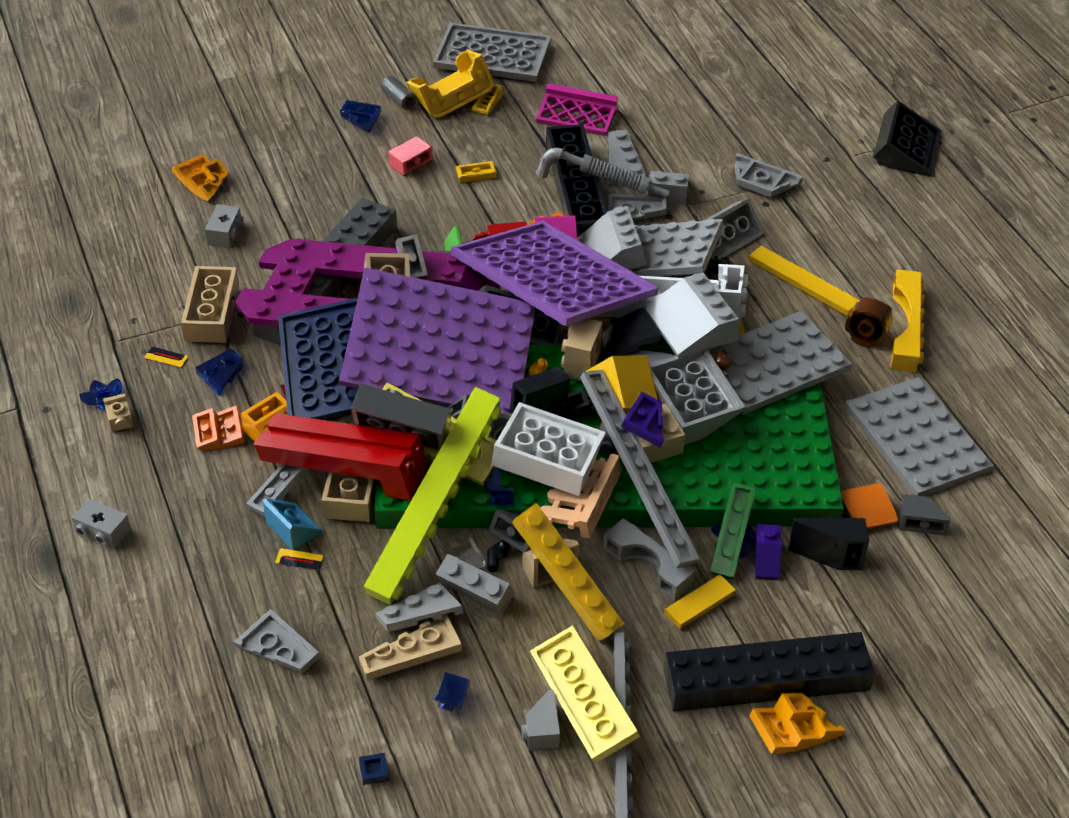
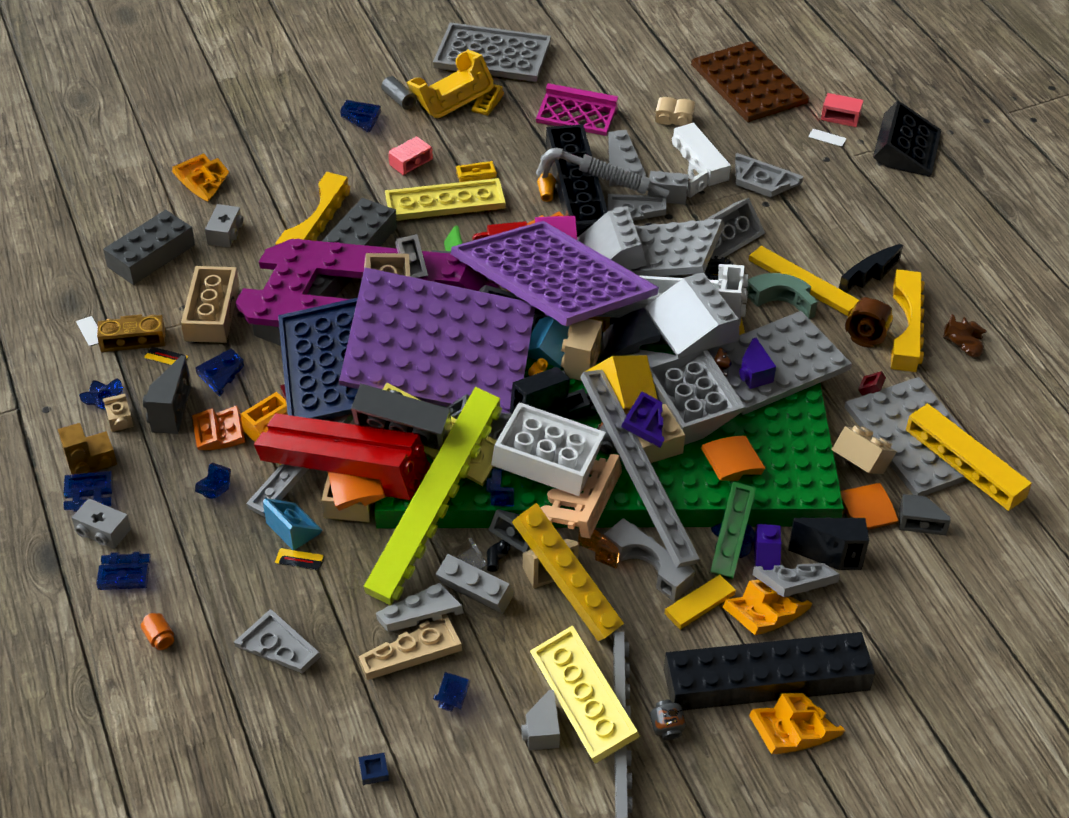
none -> pearl gold brick [57,423,117,478]
none -> clear blue plate [63,471,113,512]
none -> white sticker [76,316,99,346]
none -> clear blue plate [96,551,151,590]
none -> pearl gold piece [97,314,165,352]
none -> dark grey brick [103,210,195,285]
none -> orange brick [141,613,174,650]
none -> dark grey slope [143,355,192,434]
none -> clear blue bracket [195,463,231,499]
none -> yellow arch [275,172,350,245]
none -> orange slope [328,472,385,511]
none -> light yellow plate [385,178,506,221]
none -> dark azure slope [527,316,569,368]
none -> light orange cone [537,173,556,202]
none -> clear orange slope [578,529,619,569]
none -> dark grey head [650,700,686,740]
none -> tan brick [655,97,695,126]
none -> white brick [672,123,731,186]
none -> white bracket [687,162,708,198]
none -> reddish brown plate [691,41,809,123]
none -> orange slope [701,436,765,481]
none -> light orange slope [723,580,812,635]
none -> dark purple slope [739,338,776,389]
none -> sand green arch [746,273,818,319]
none -> light grey wing [753,563,840,597]
none -> white sticker [809,129,846,146]
none -> coral brick [821,93,863,127]
none -> tan brick [831,425,897,474]
none -> black slope [839,244,903,293]
none -> dark red plate [858,371,886,396]
none -> yellow brick [906,403,1032,511]
none -> reddish brown animal [943,314,987,358]

